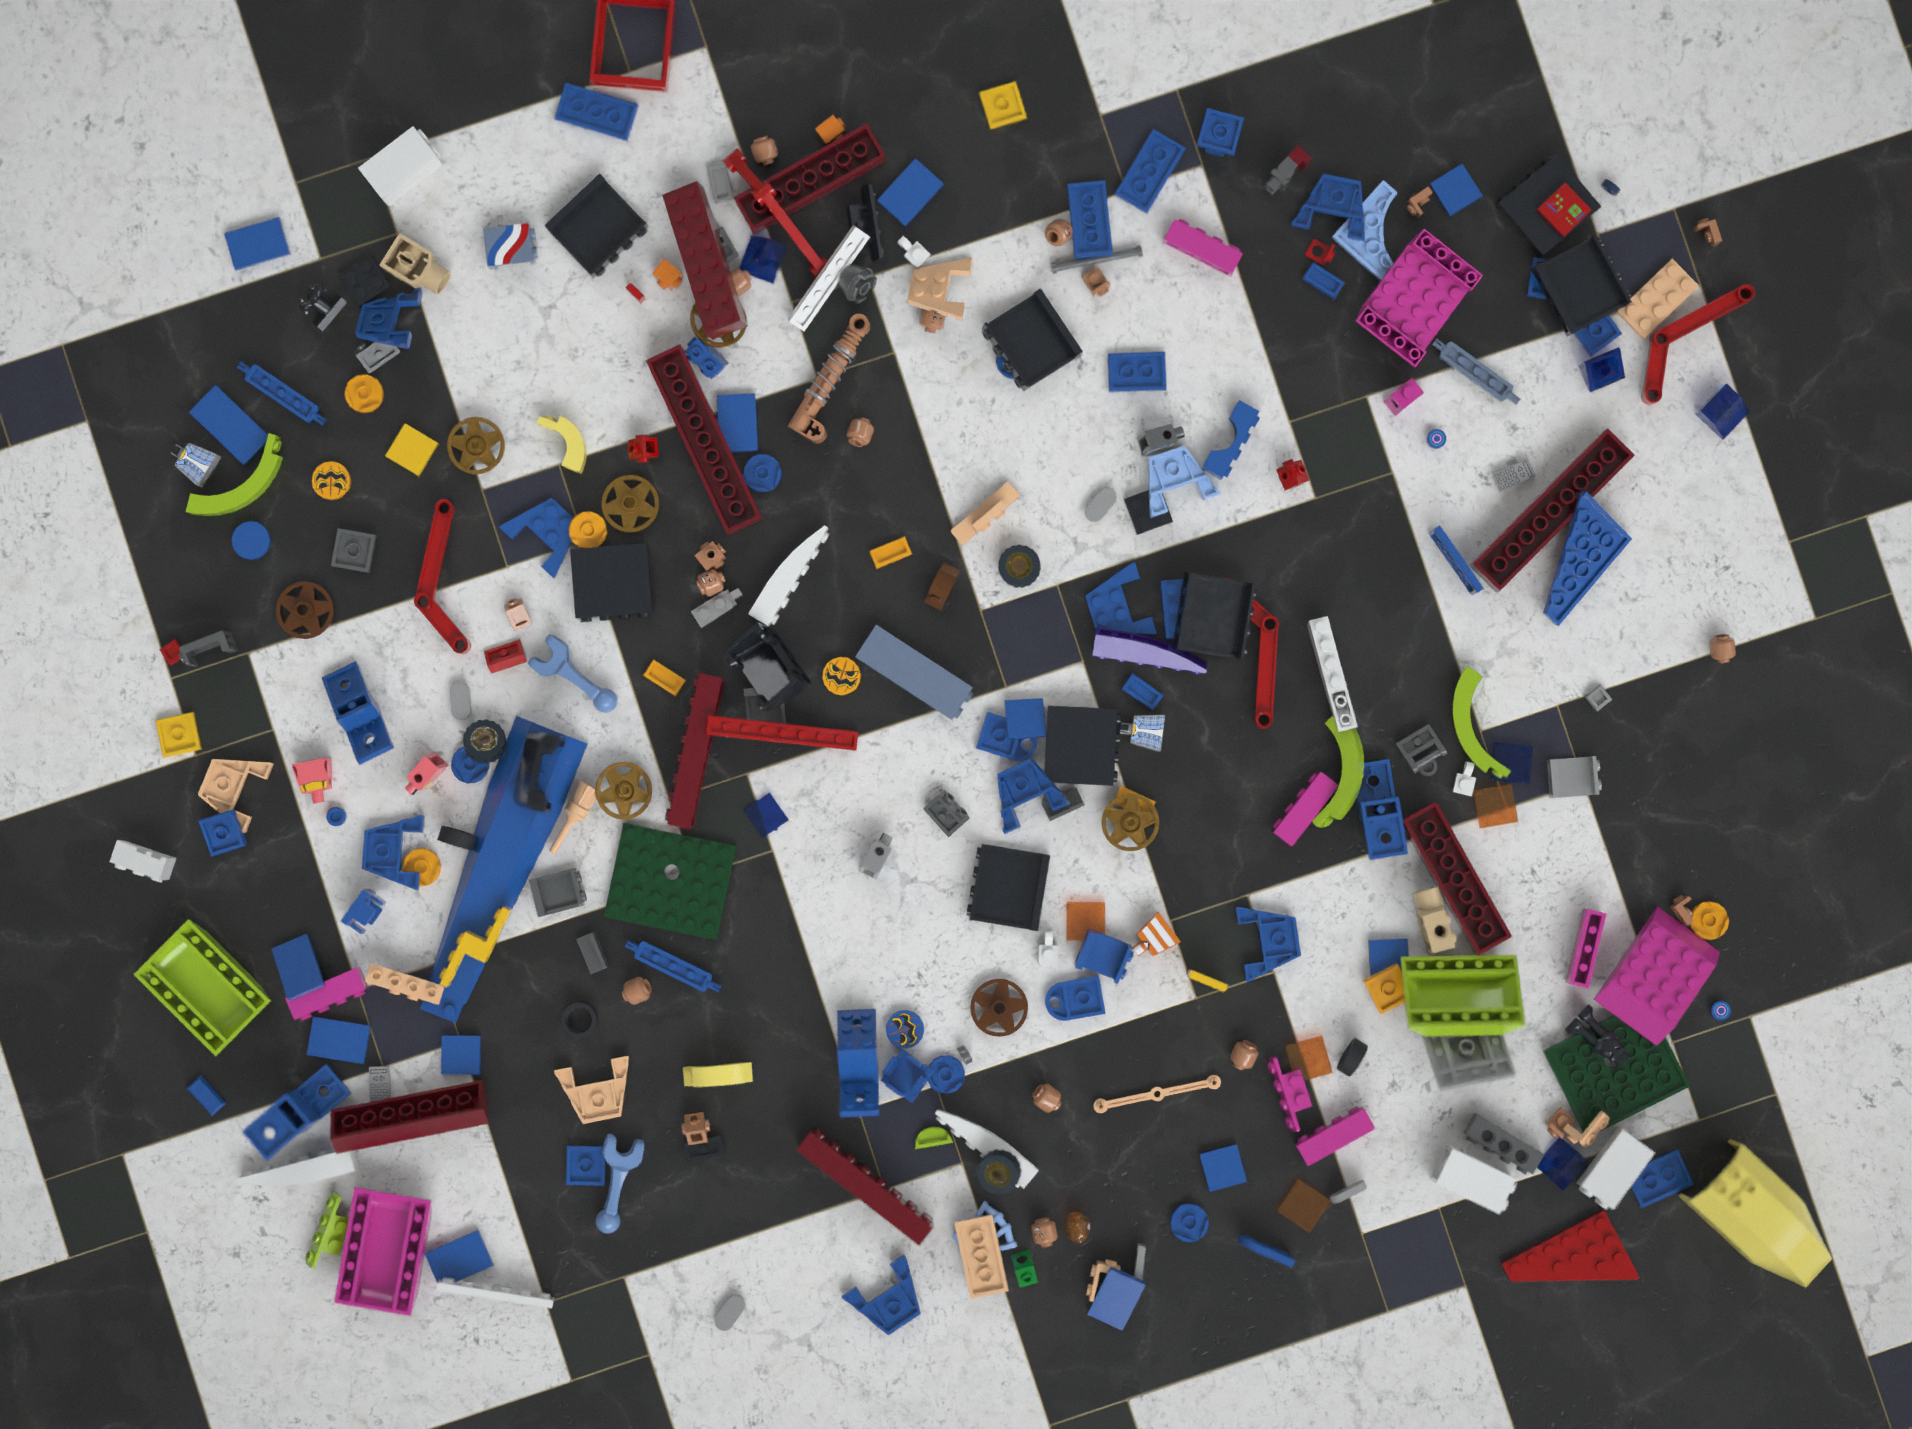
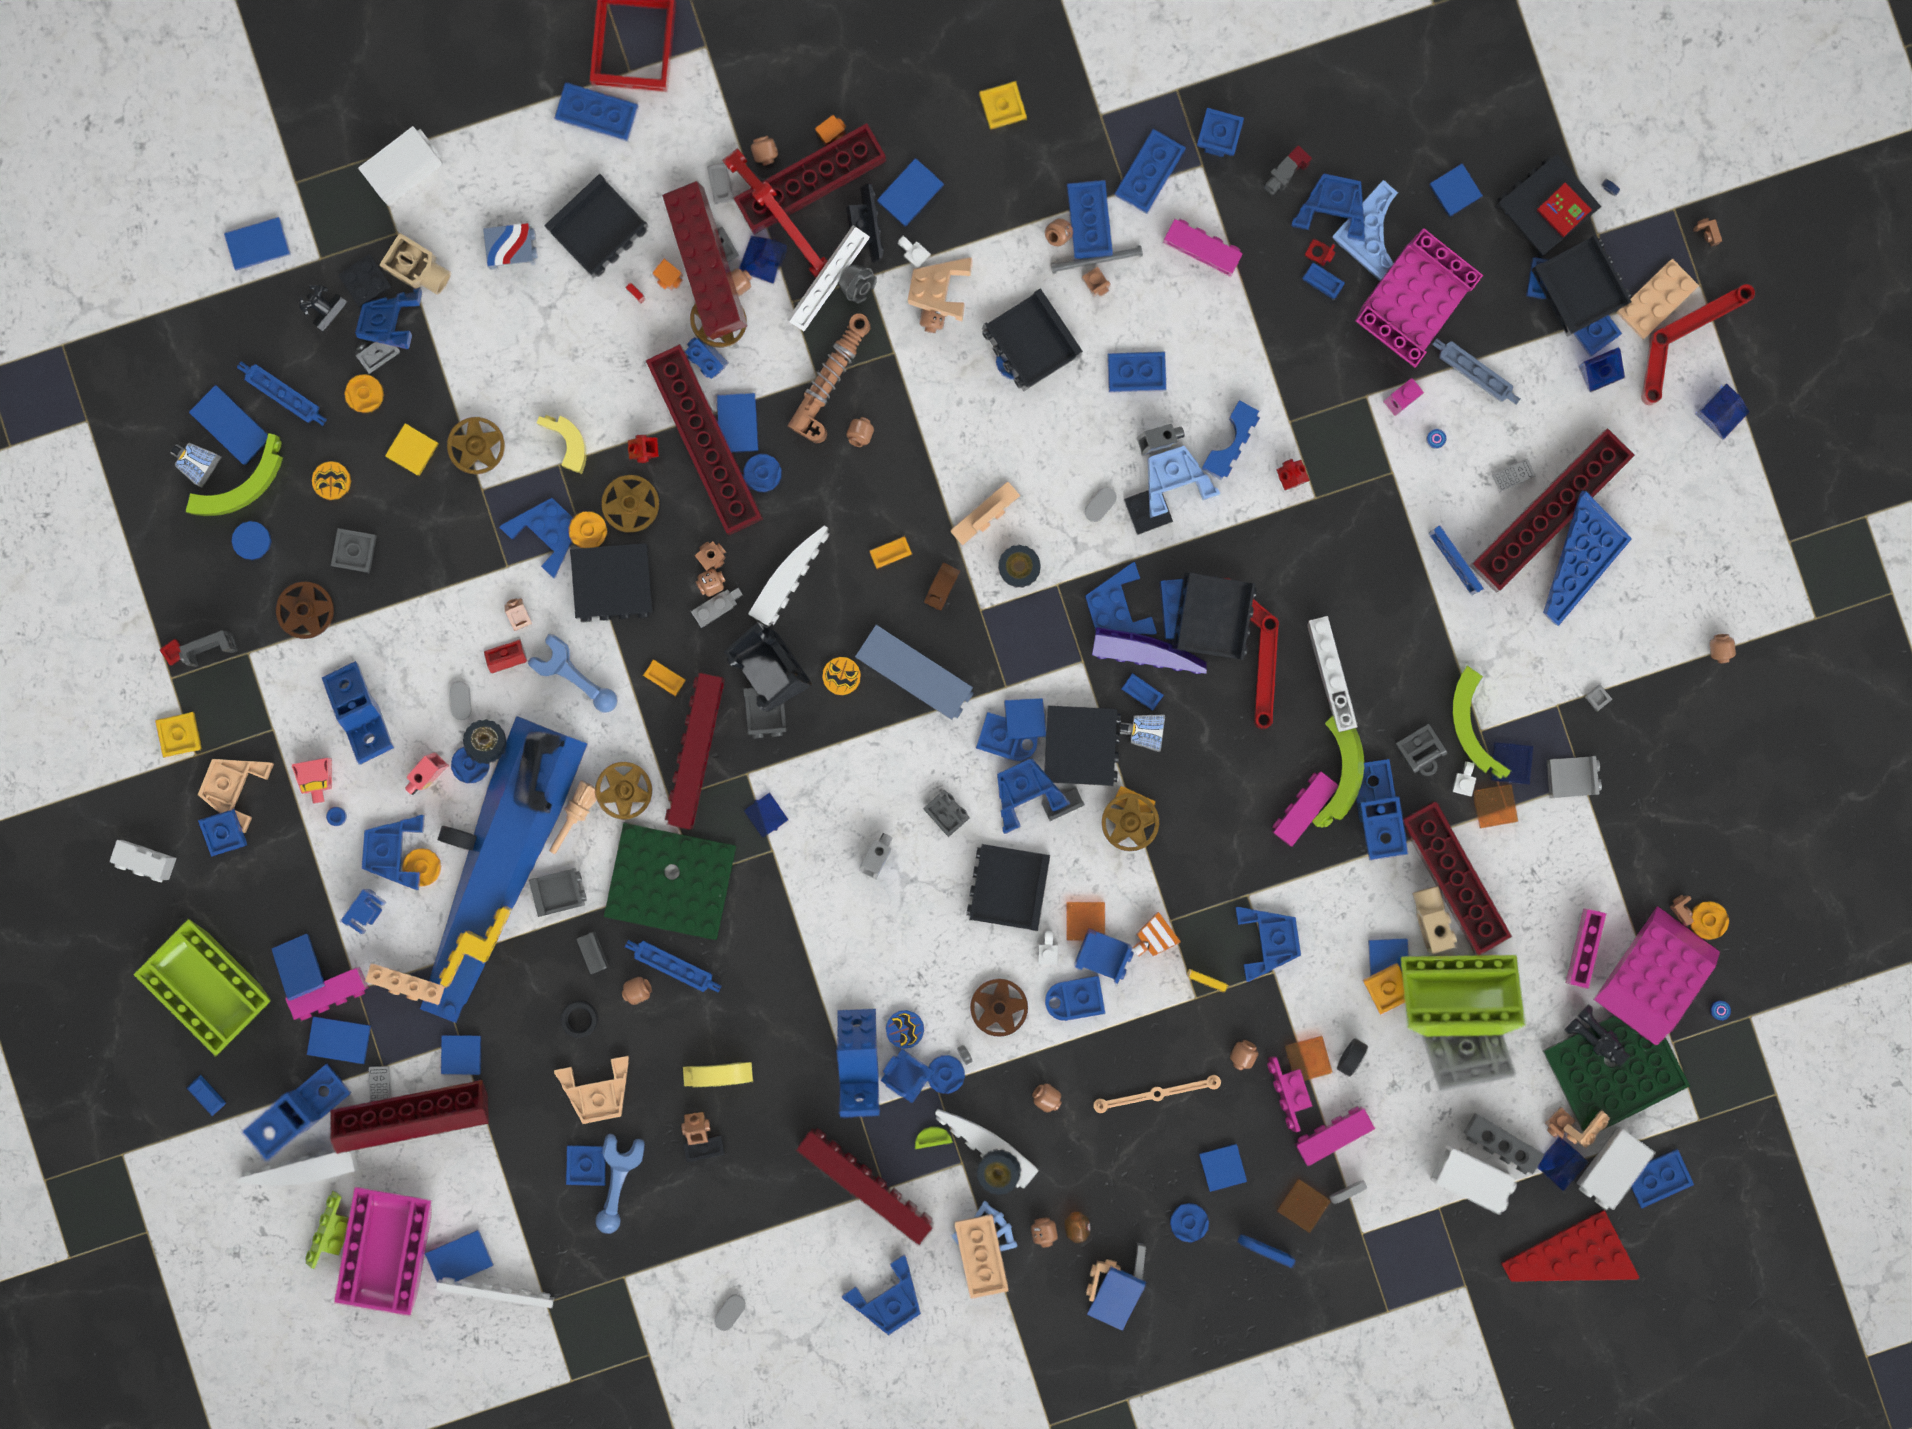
red piece [414,499,471,654] -> none
red tile [705,715,858,751] -> none
green bracket [1011,1250,1038,1287] -> none
nougat bracket [1407,187,1433,218] -> none
light yellow windscreen [1678,1139,1832,1288] -> none

